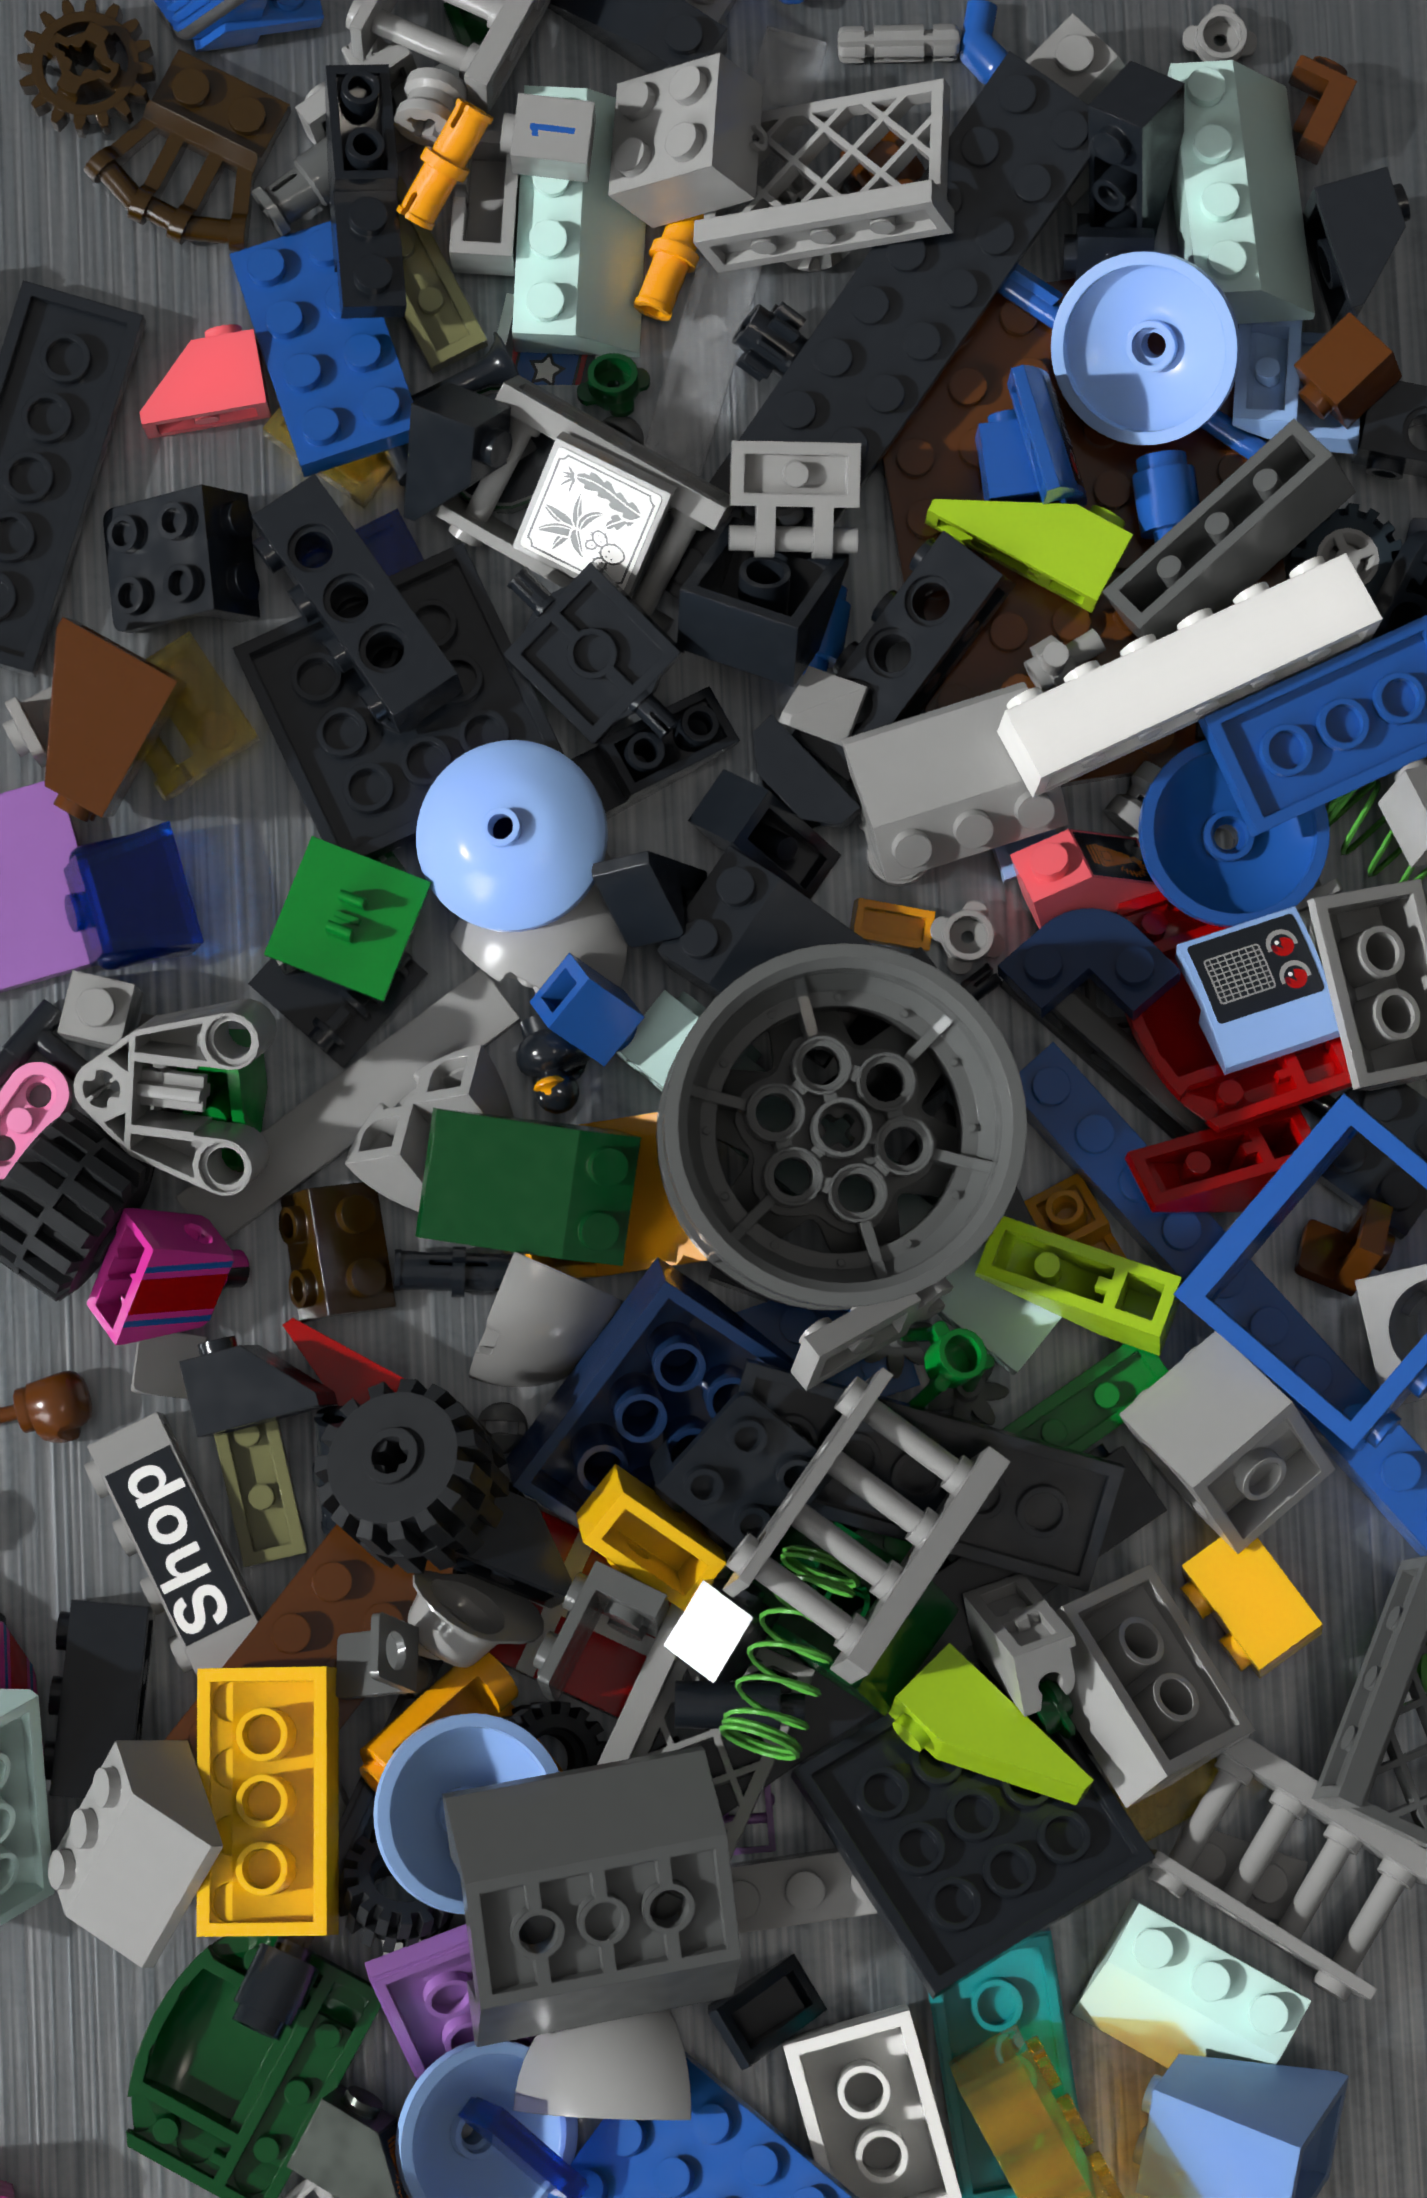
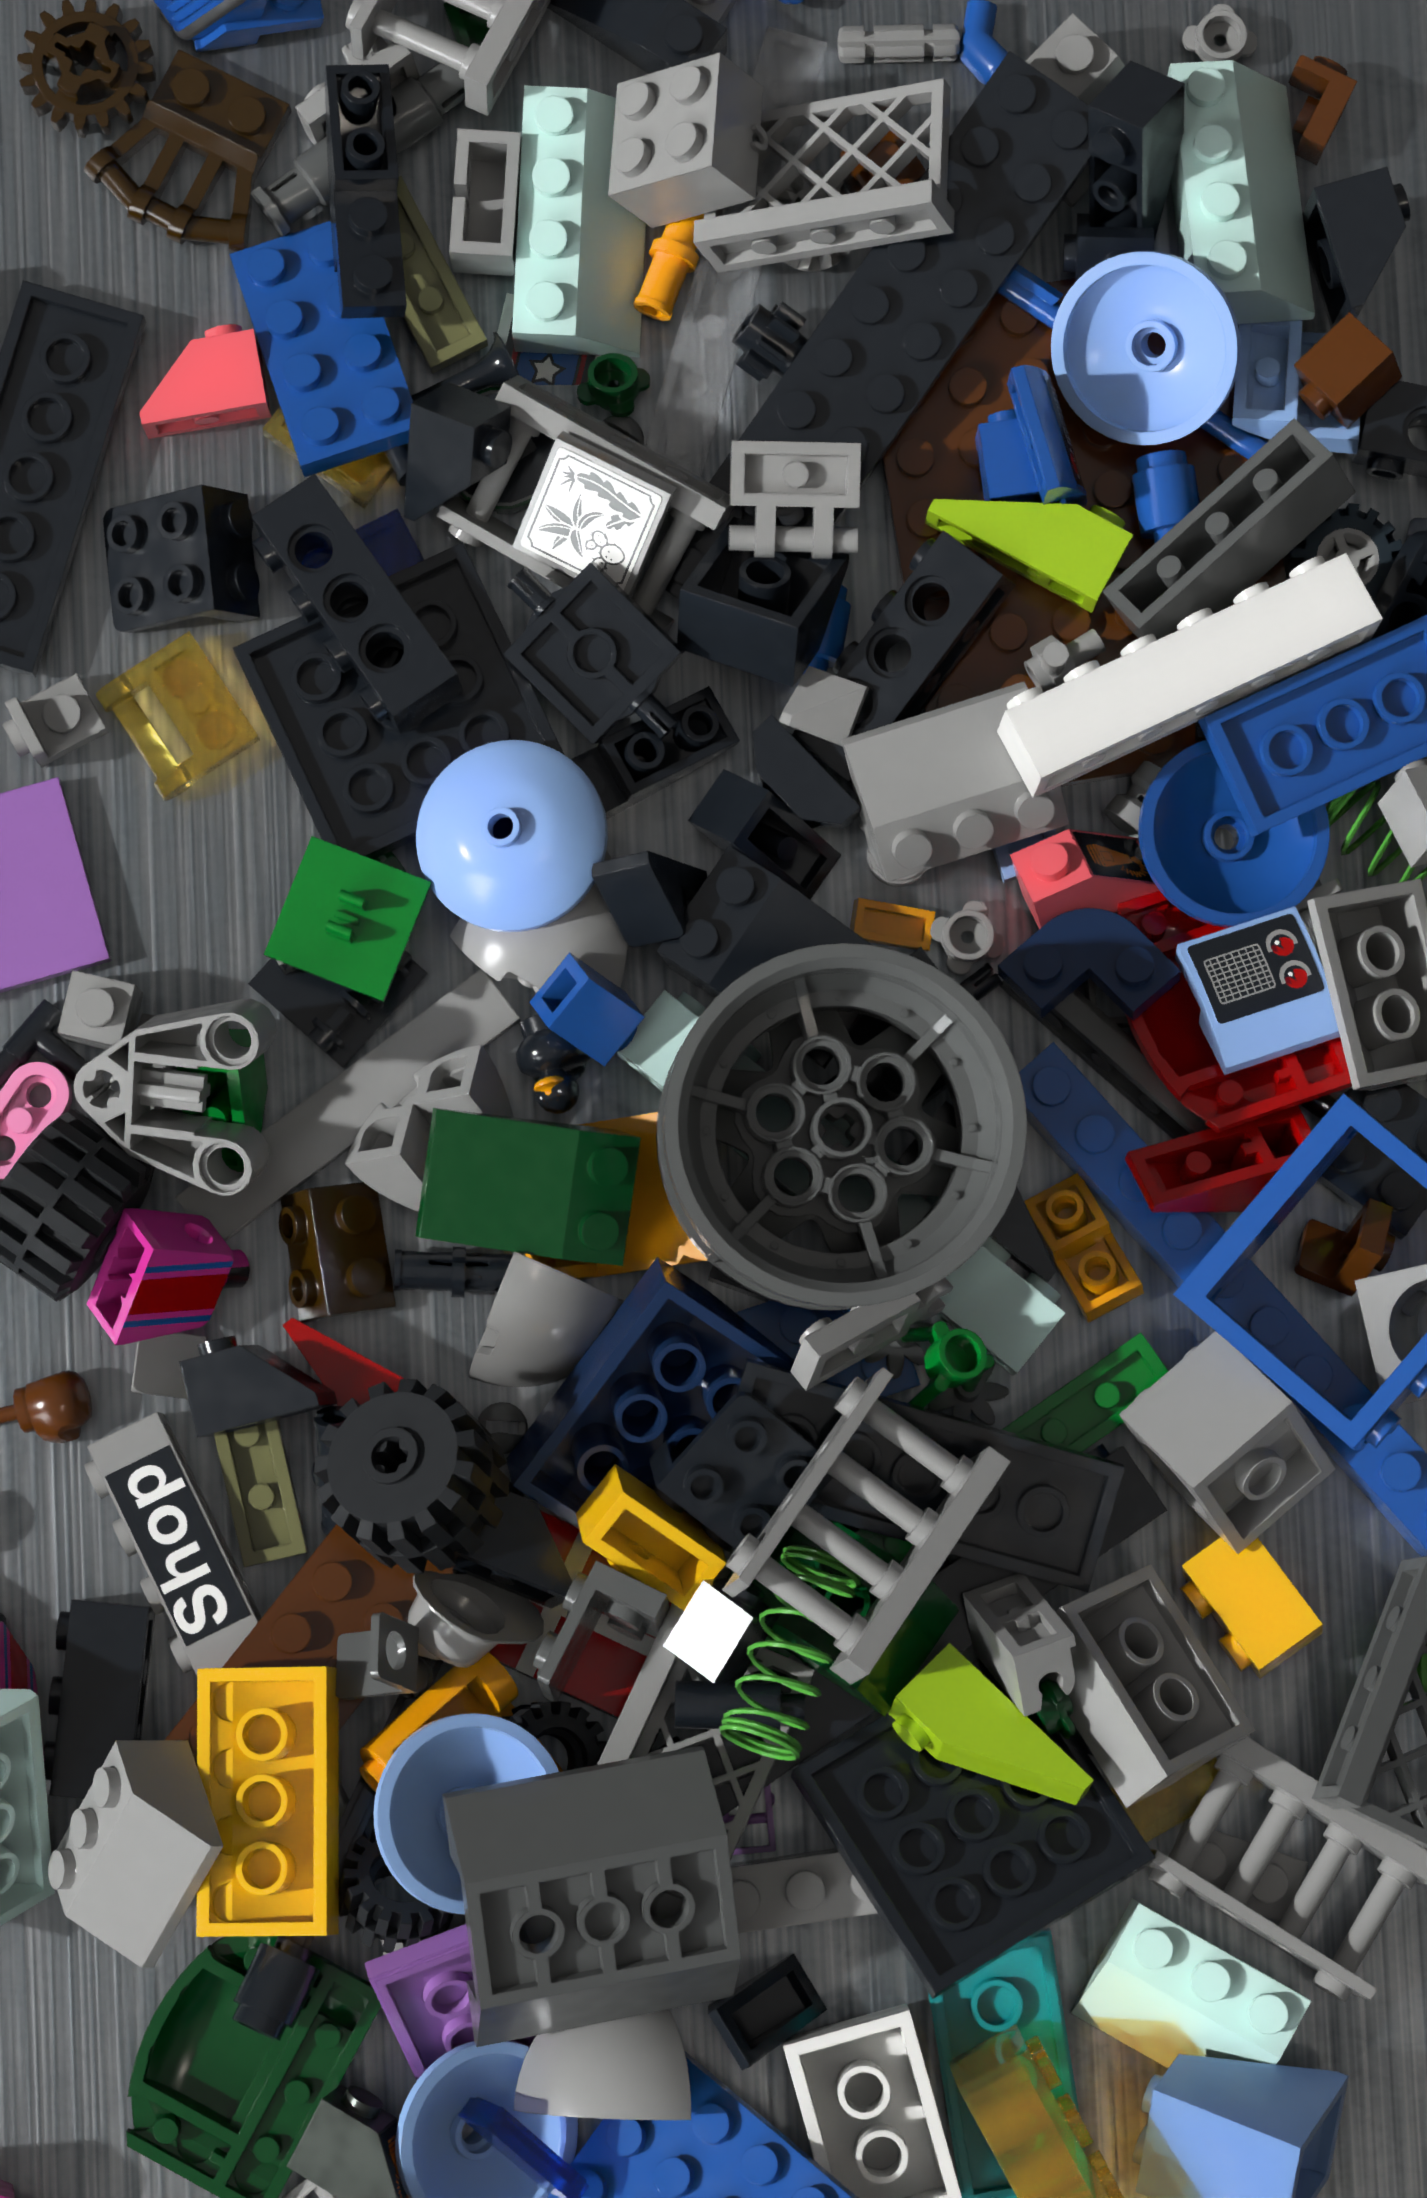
reddish brown slope [45,617,188,822] -> none
clear blue torso [63,821,204,970] -> none
light grey wheel [394,67,468,147] -> none
light orange pin [396,98,494,231] -> none
light grey brick [500,93,596,182] -> none
lime slope [975,1216,1182,1356] -> none

